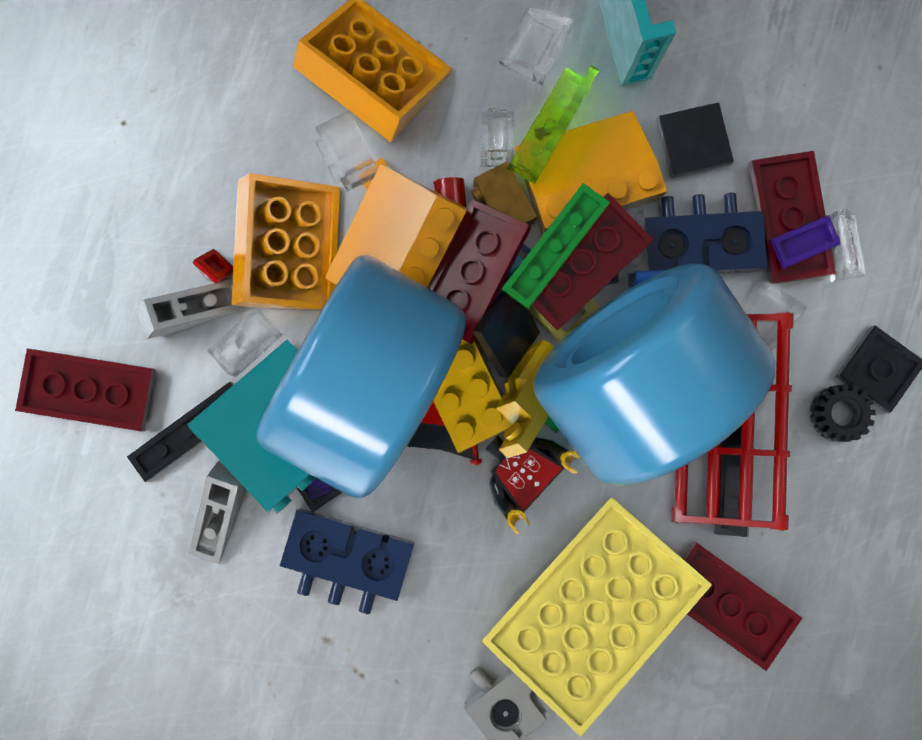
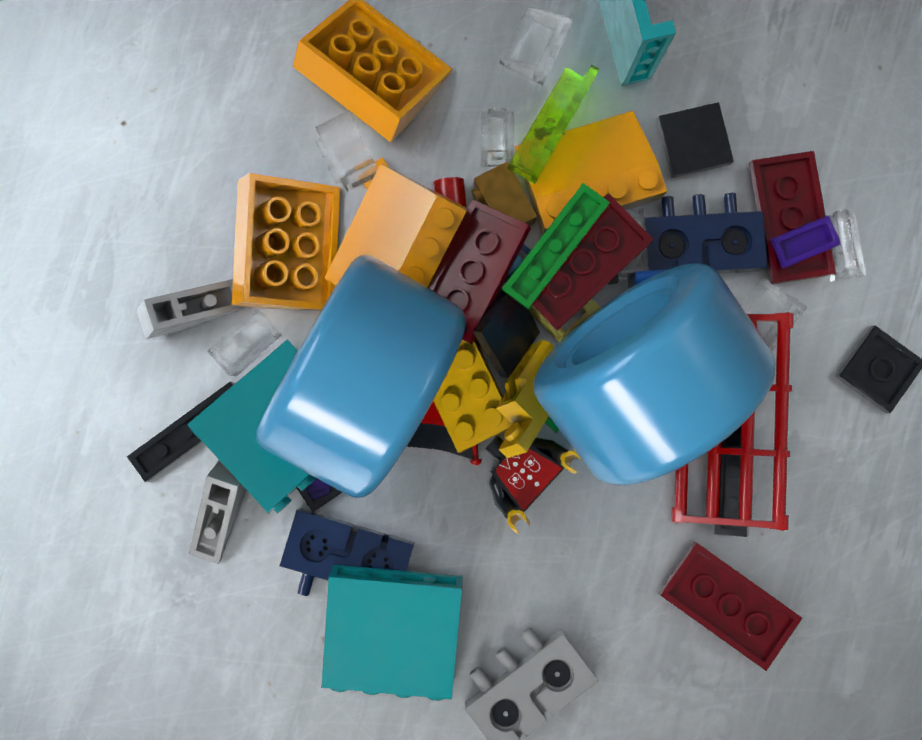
dark red plate [15,348,156,431] -> none
red slope [192,249,234,284] -> none
light yellow plate [481,497,712,737] -> none
black tyre [810,384,876,442] -> none
none -> teal panel [321,565,463,701]

